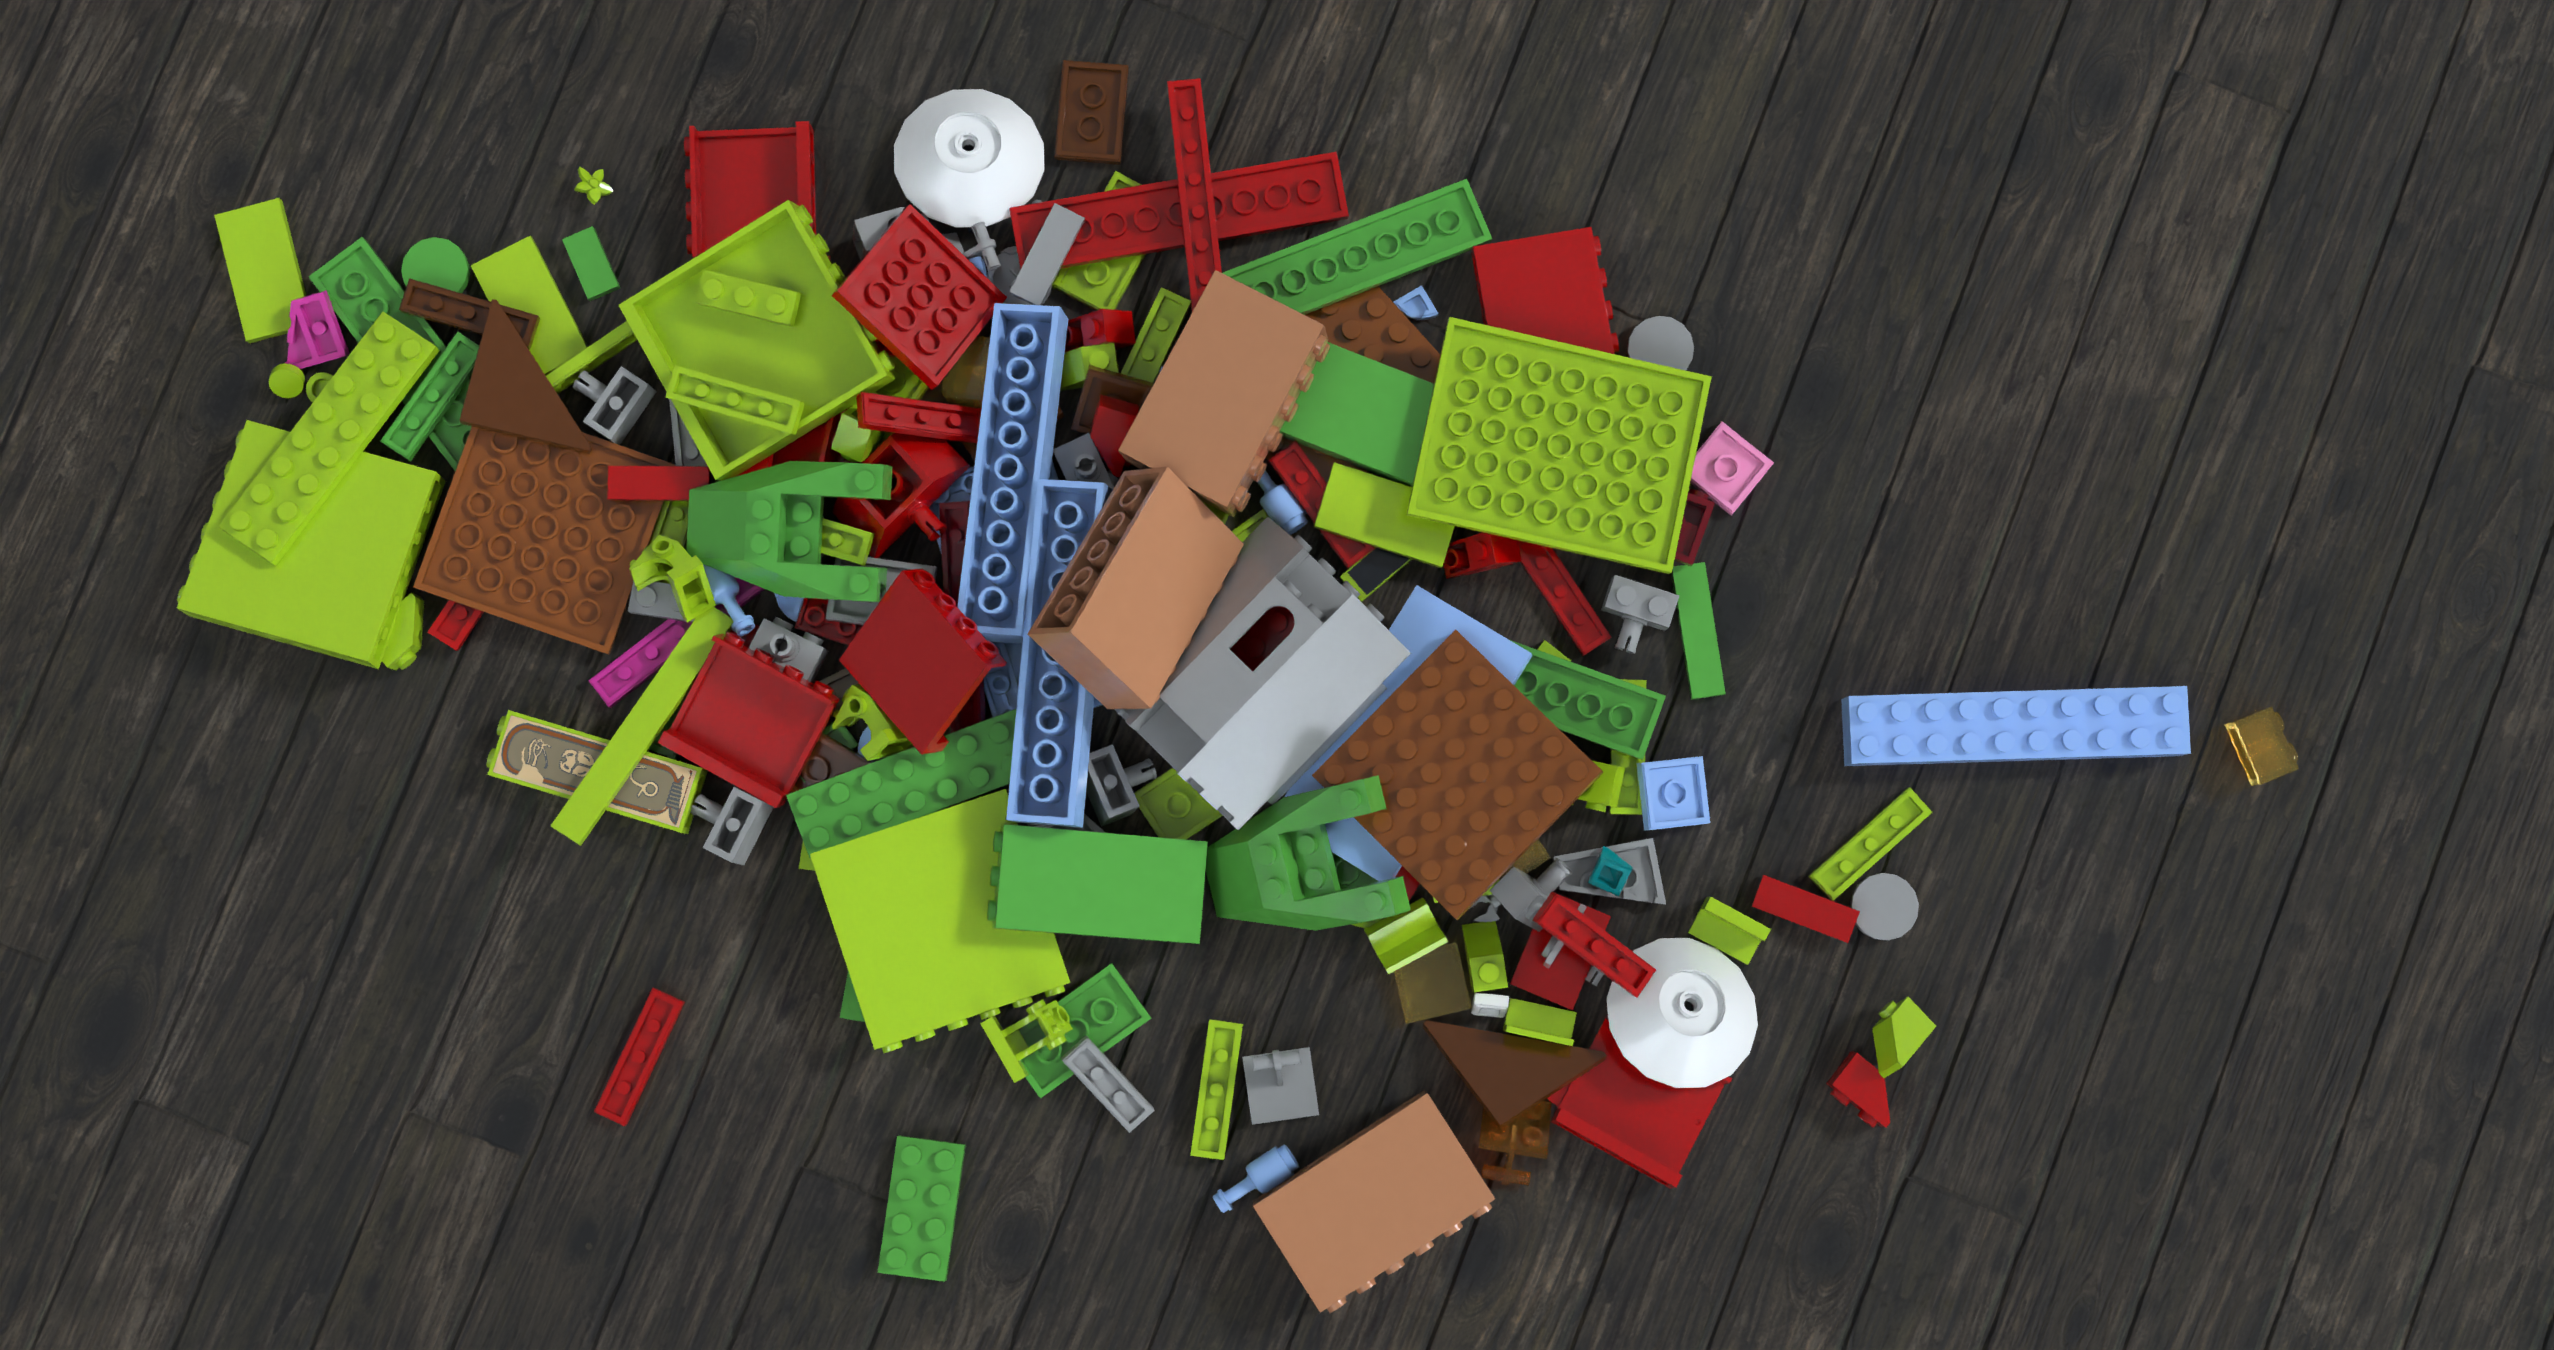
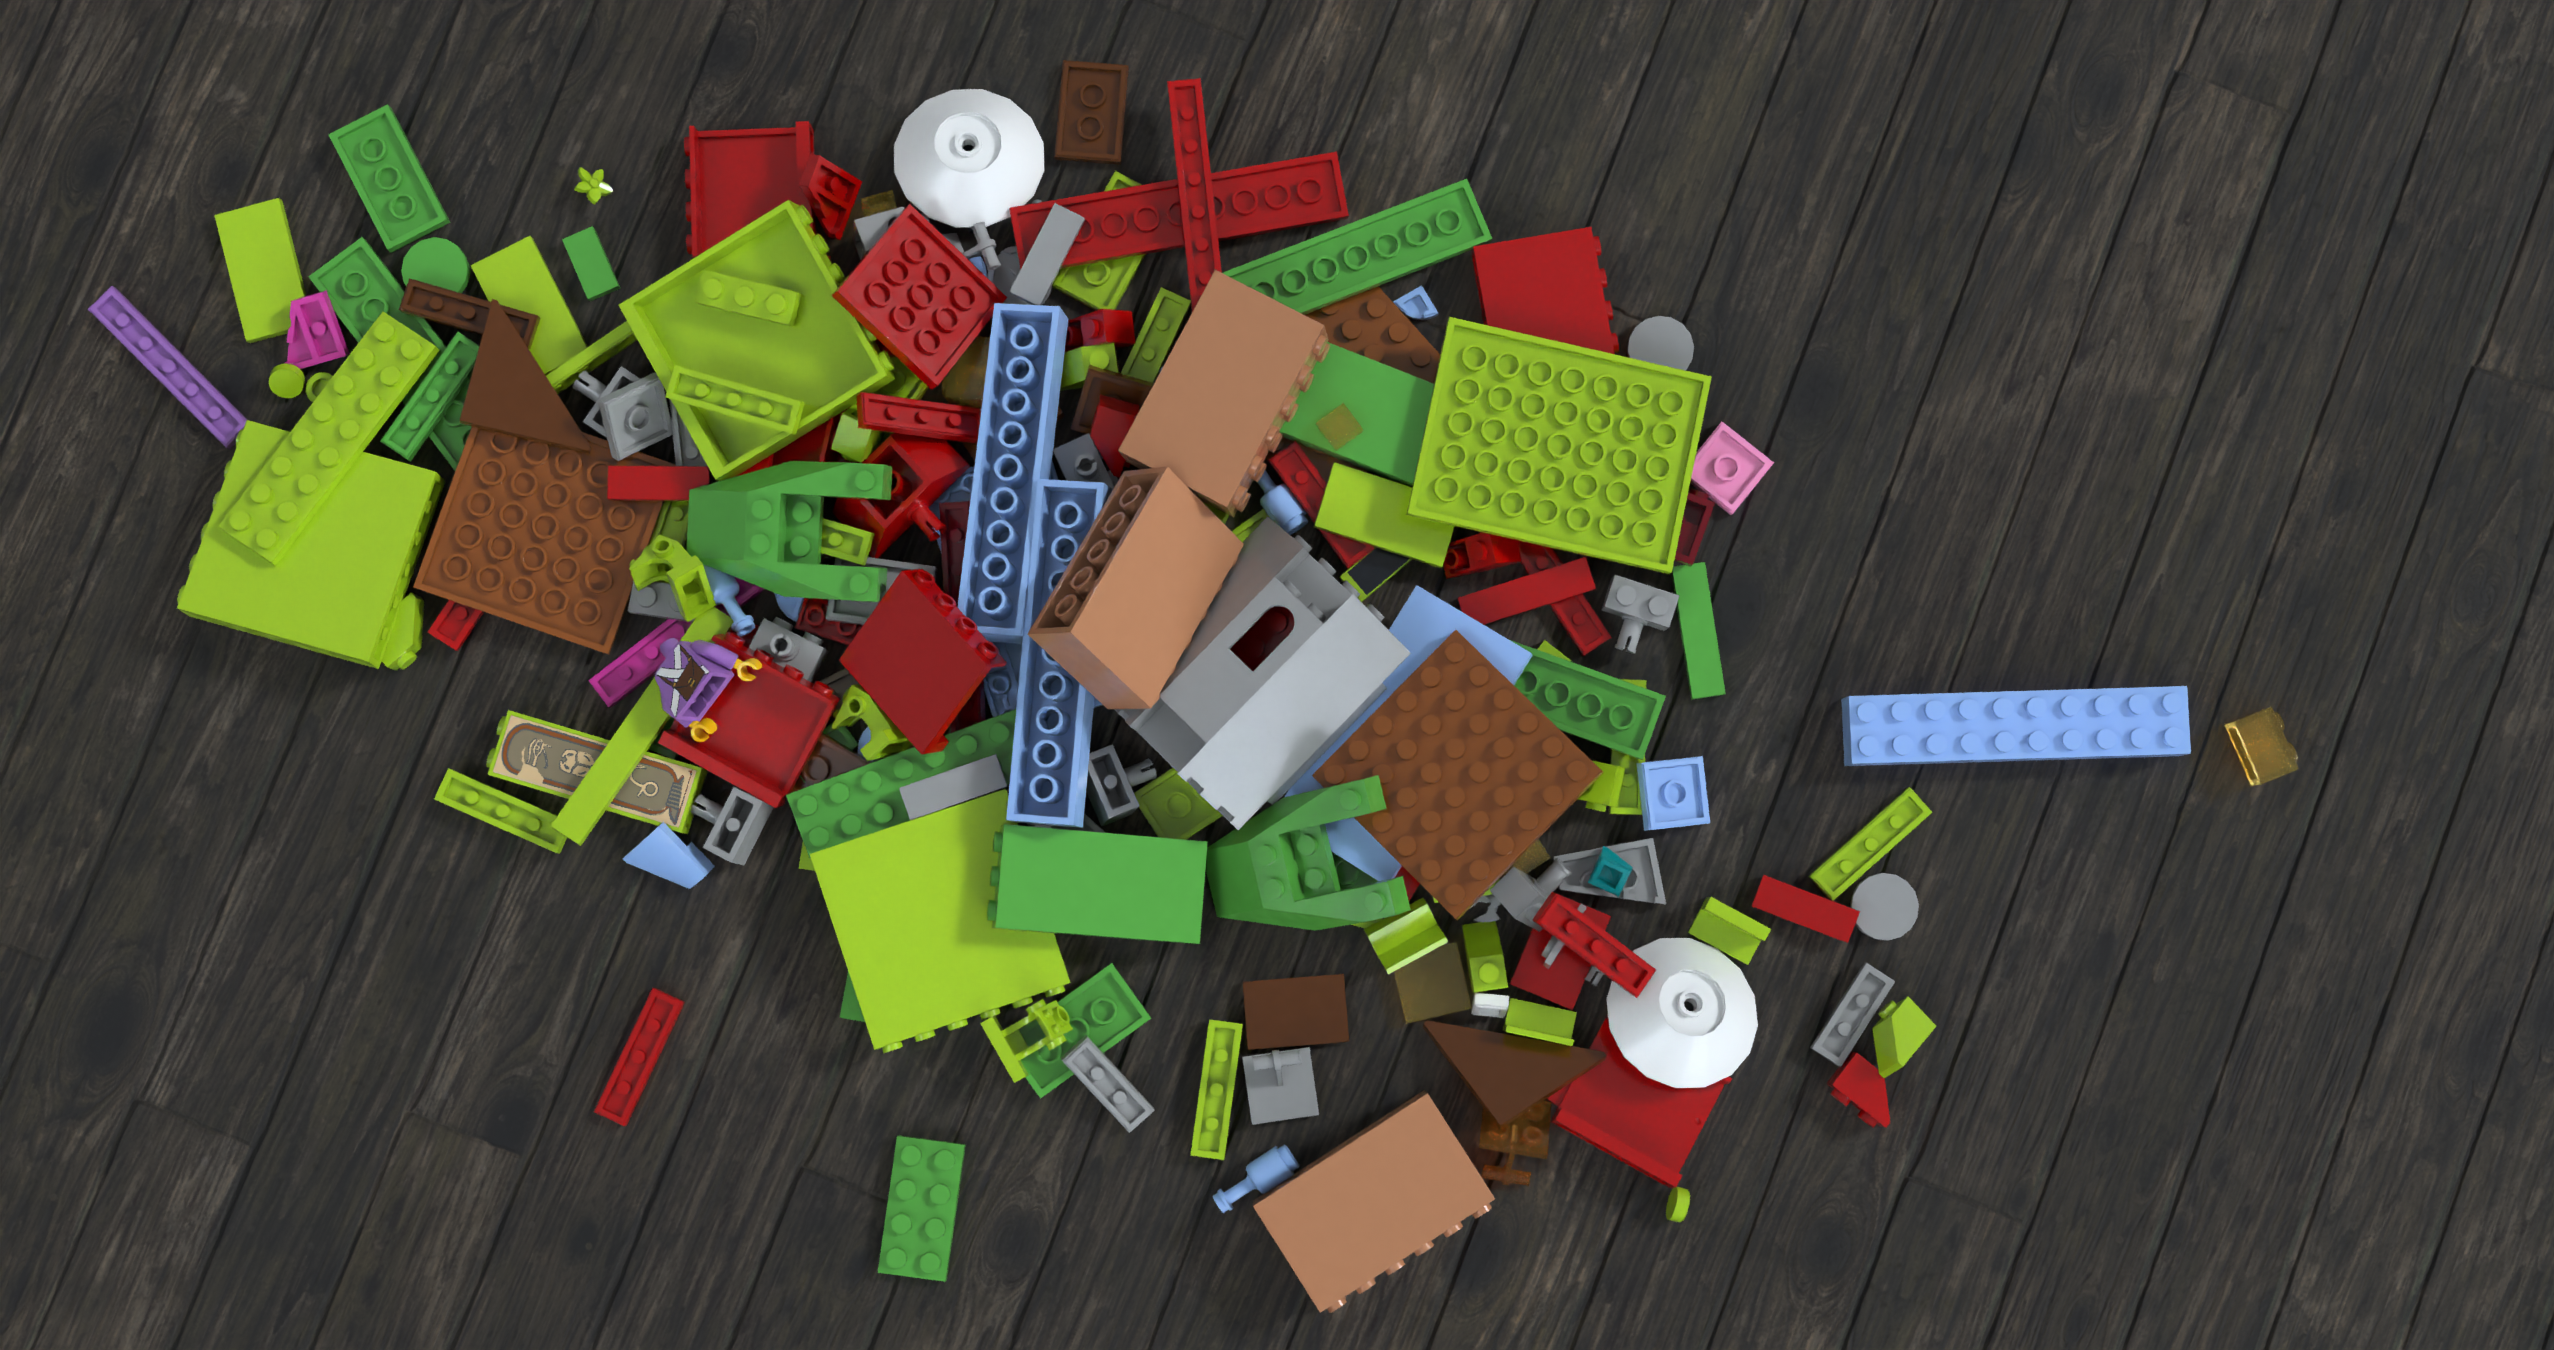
none -> medium lavender tile [88,286,247,449]
none -> bright green plate [328,104,450,253]
none -> lime plate [434,768,567,854]
none -> light grey tile [598,372,673,461]
none -> light blue slope [623,822,715,889]
none -> medium lavender torso [655,638,762,742]
none -> red wing [799,154,862,240]
none -> clear yellow plate [861,190,897,217]
none -> light grey tile [899,754,1008,820]
none -> reddish brown tile [1243,974,1349,1050]
none -> clear yellow plate [1316,403,1363,451]
none -> red tile [1458,557,1596,625]
none -> lime tile [1666,1187,1690,1223]
none -> light grey plate [1810,963,1895,1067]

